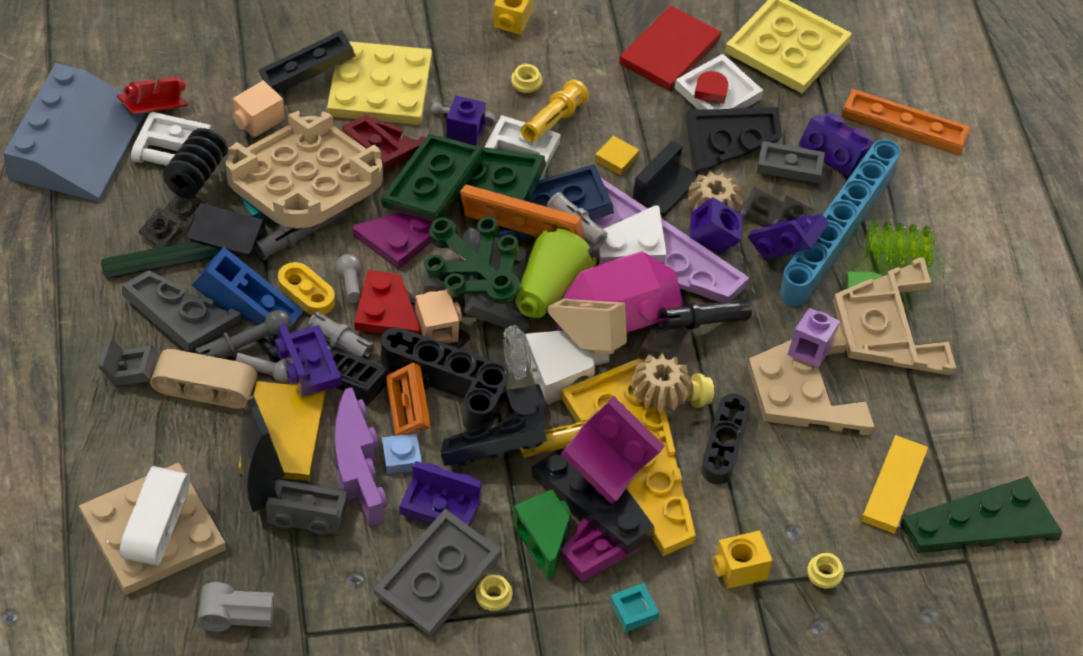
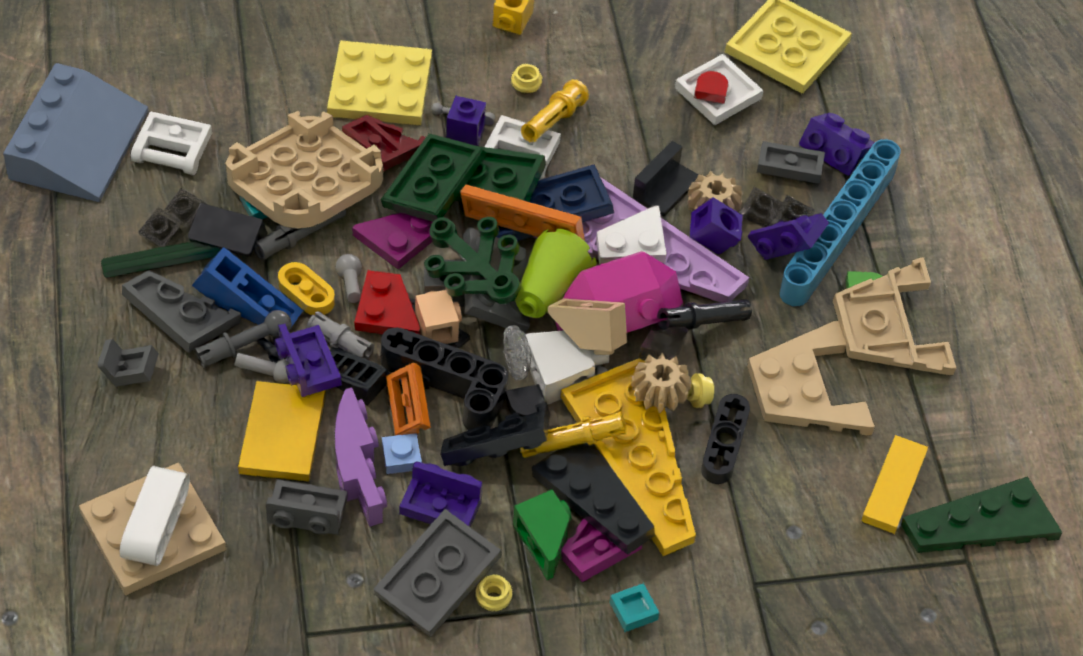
red hinge [117,76,188,114] -> none
tan beam [150,349,258,409] -> none
black piece [163,128,228,199] -> none
light grey piece [197,582,274,632] -> none
light nougat brick [232,81,284,138] -> none
black brick [240,395,285,513] -> none
black plate [258,30,356,94] -> none
light grey pin [547,192,608,249] -> none
magenta bracket [561,396,664,504] -> none
yellow tile [595,136,639,176] -> none
red tile [619,5,721,91] -> none
black wing [685,107,782,173] -> none
yellow brick [712,530,773,589] -> none
medium lavender brick [787,308,840,368] -> none
light yellow plate [807,553,844,589] -> none
orange tile [841,89,971,155] -> none
clear neon green piece [865,220,935,267] -> none

